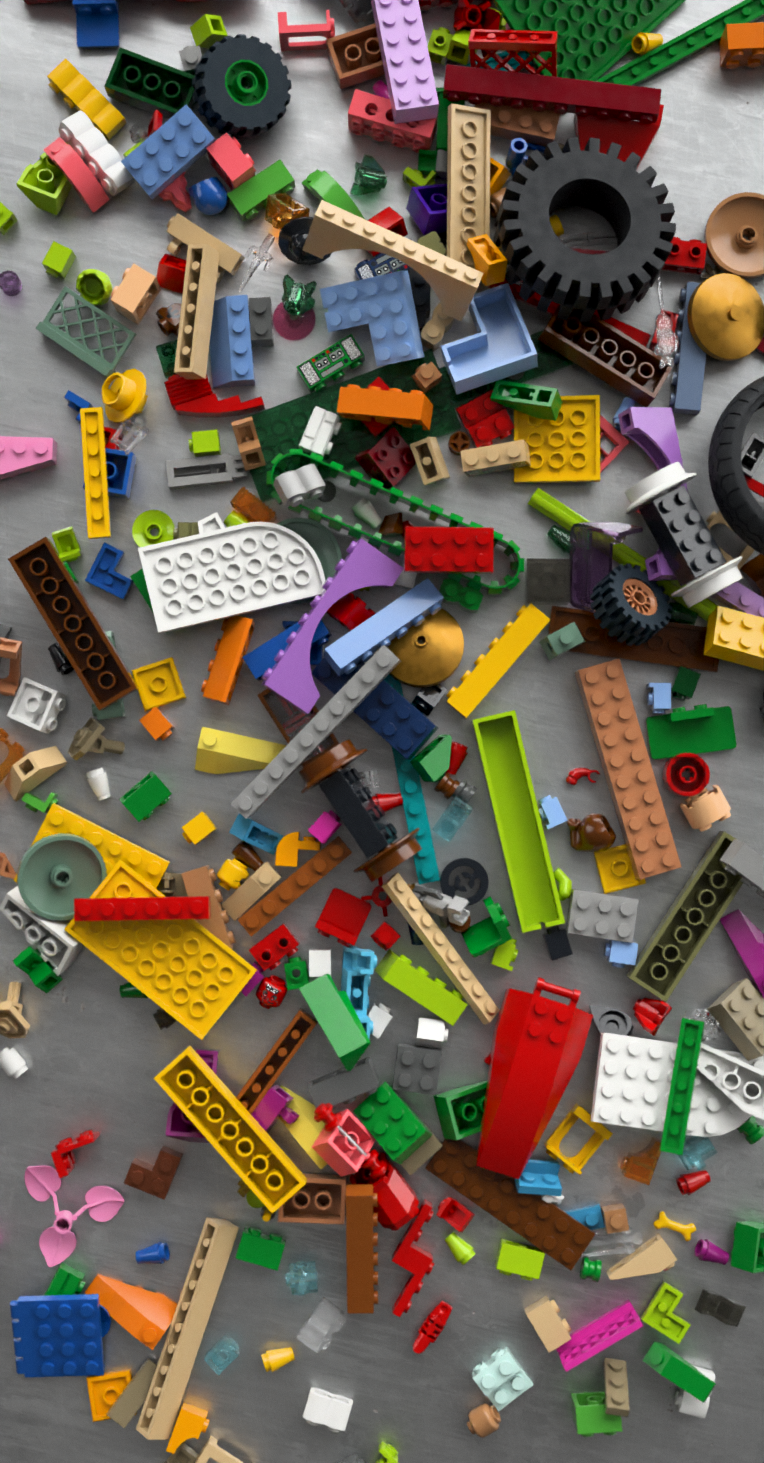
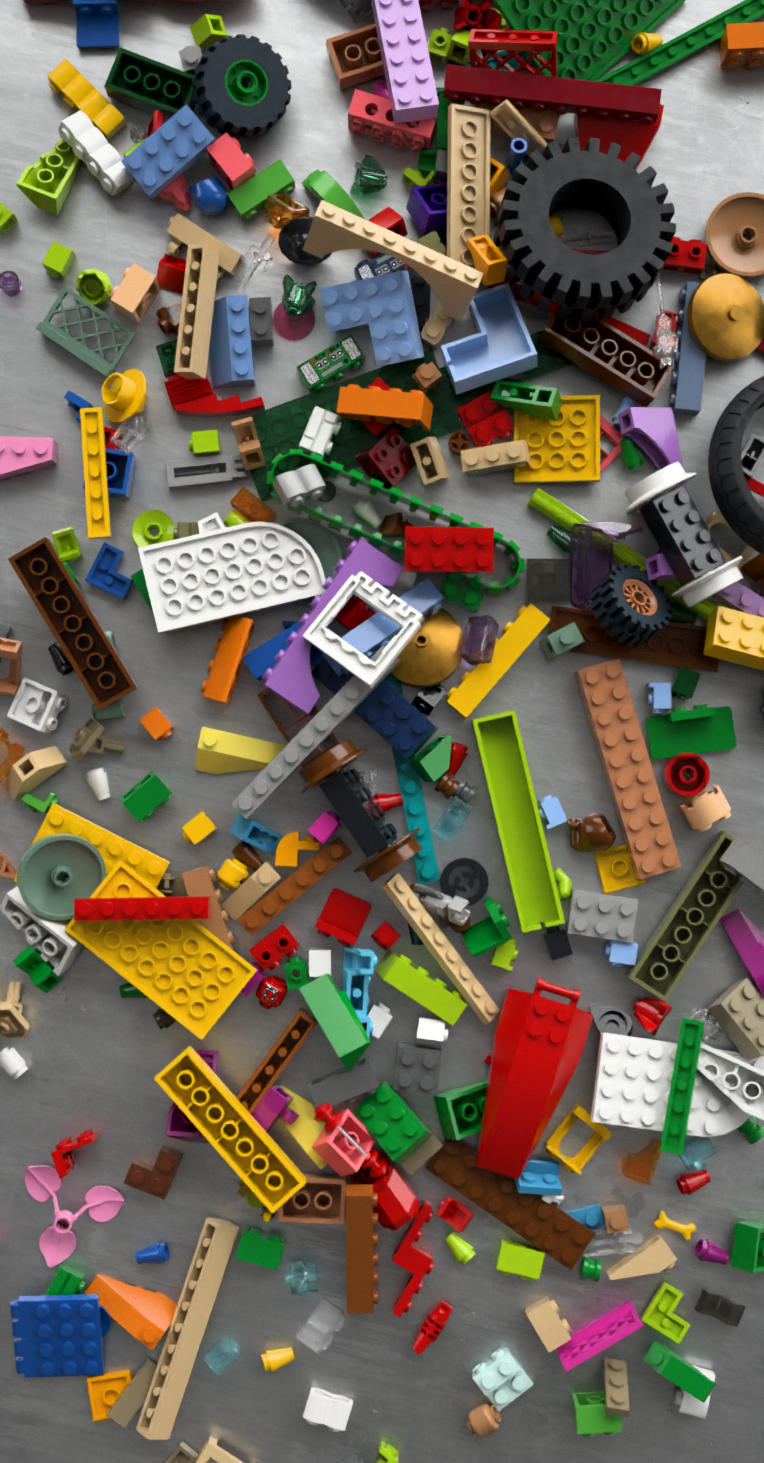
coral arch [44,137,110,213] -> none
yellow tile [131,657,186,711] -> none
light orange arch [166,1402,210,1454] -> none
coral panel [278,10,335,52] -> none
red brick [361,876,392,917] -> none
red arm [566,768,600,785] -> none
none -> white hinge [303,571,423,688]
none -> clear purple brick [460,615,499,665]
none -> tan tile [490,99,547,157]
none -> green cone [619,437,644,471]

